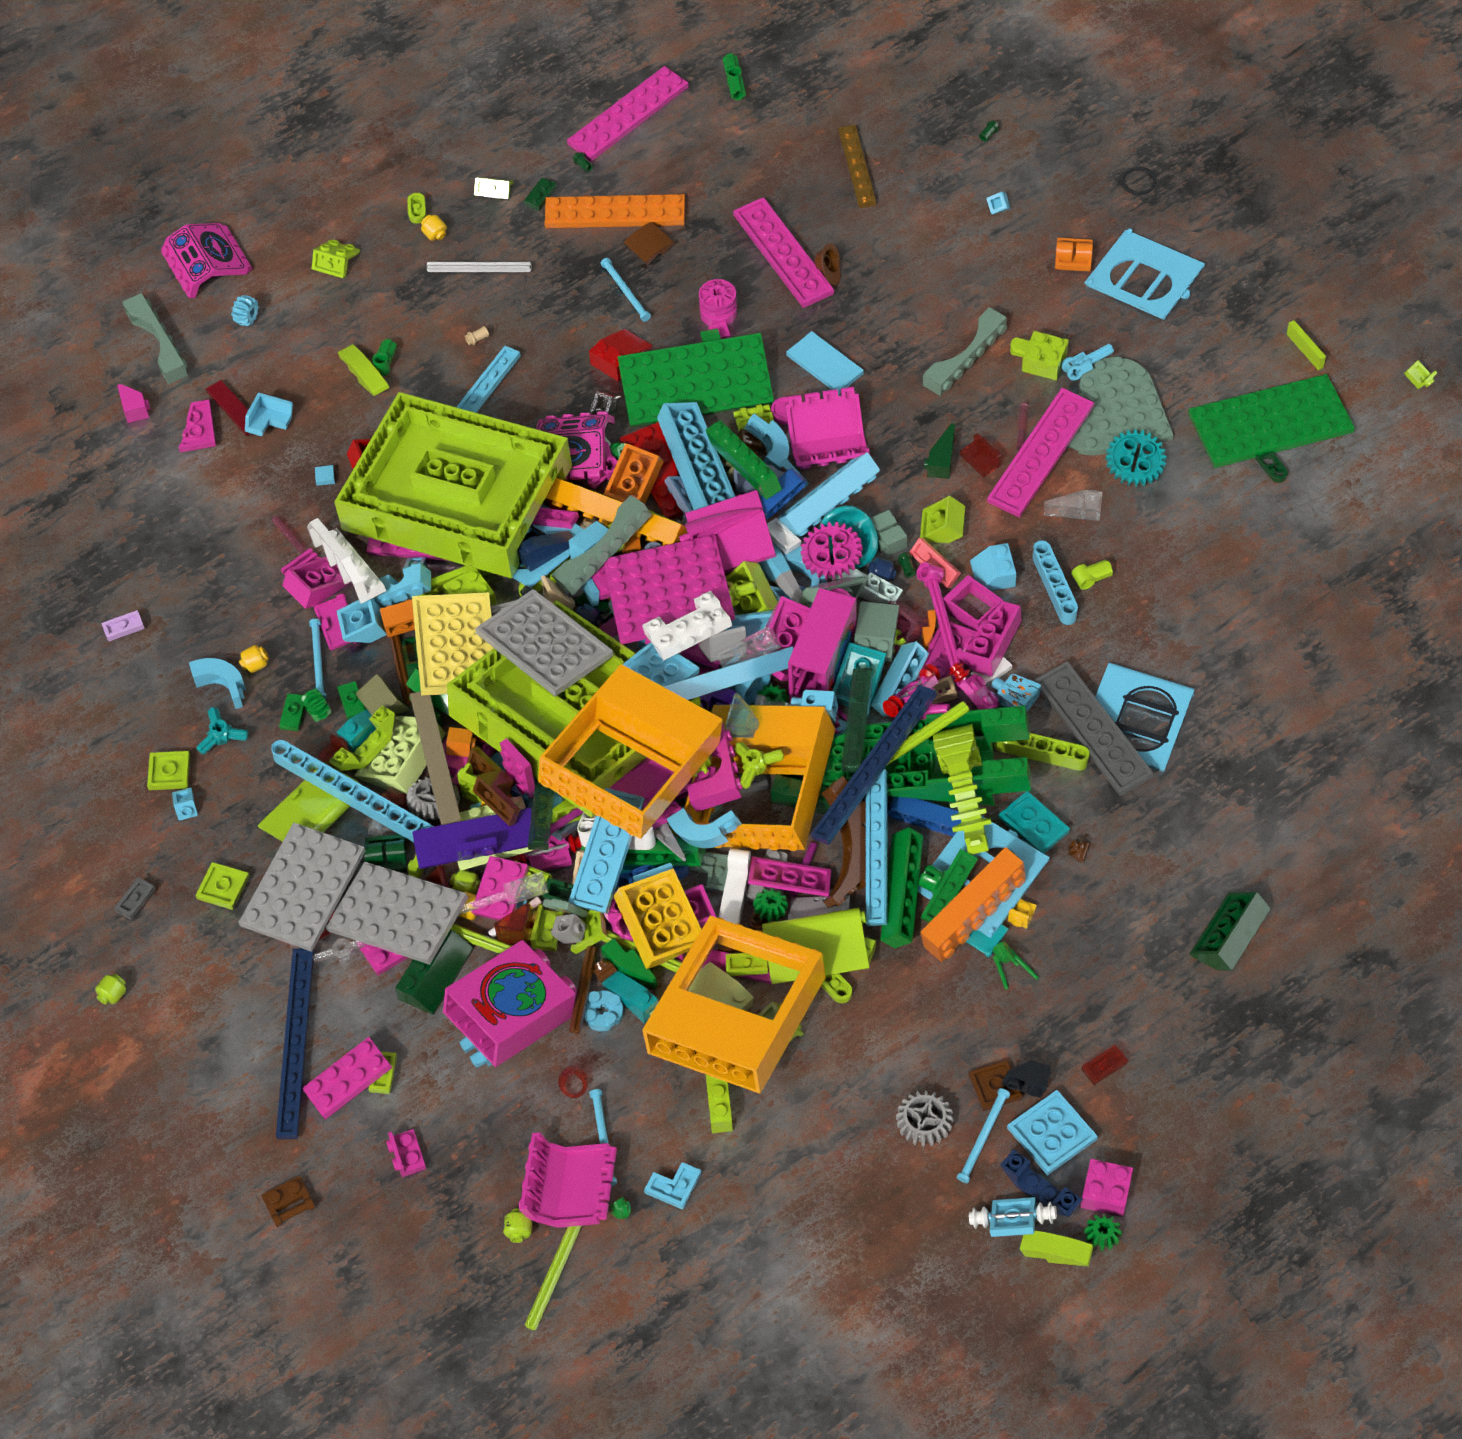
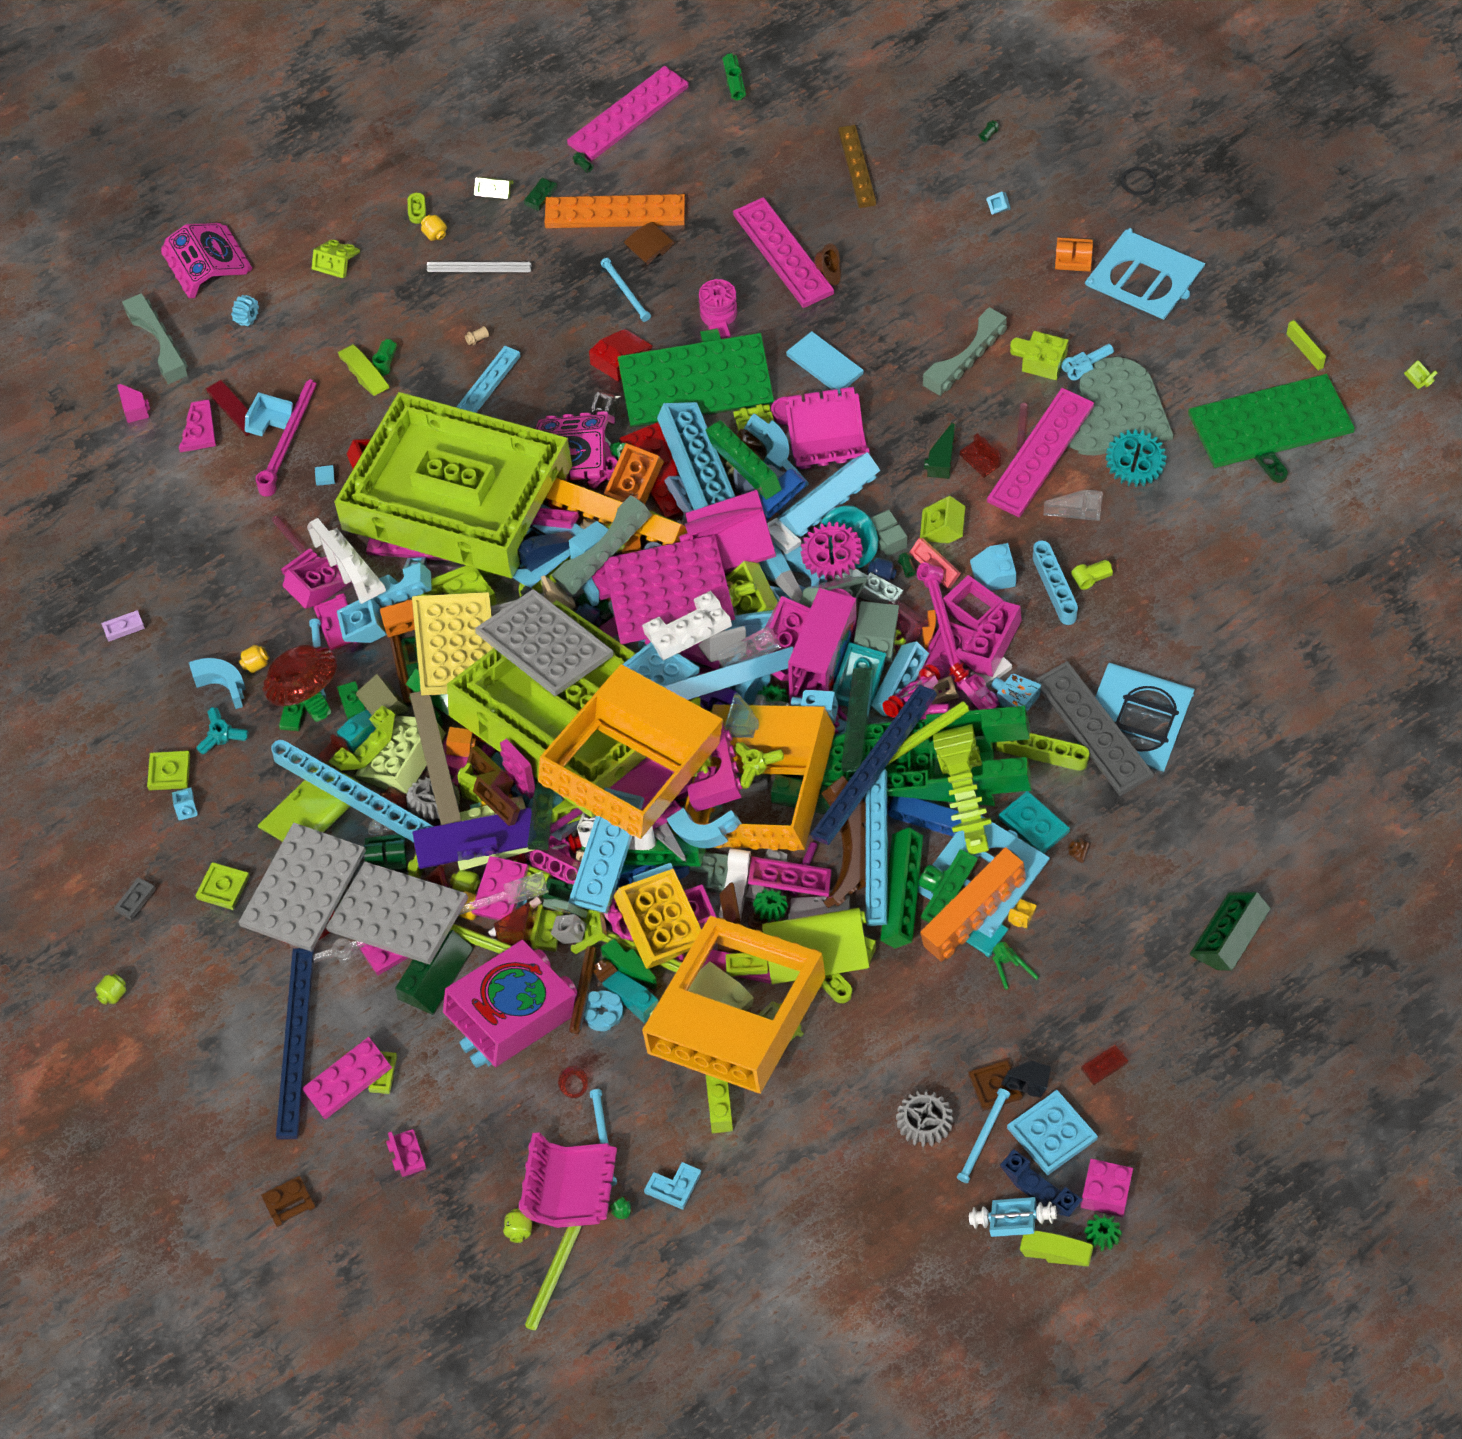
none -> dark pink piece [255,379,317,497]
none -> clear red gear [263,645,337,706]
none -> dark pink beam [530,847,581,884]
none -> reddish brown slope [719,882,741,924]

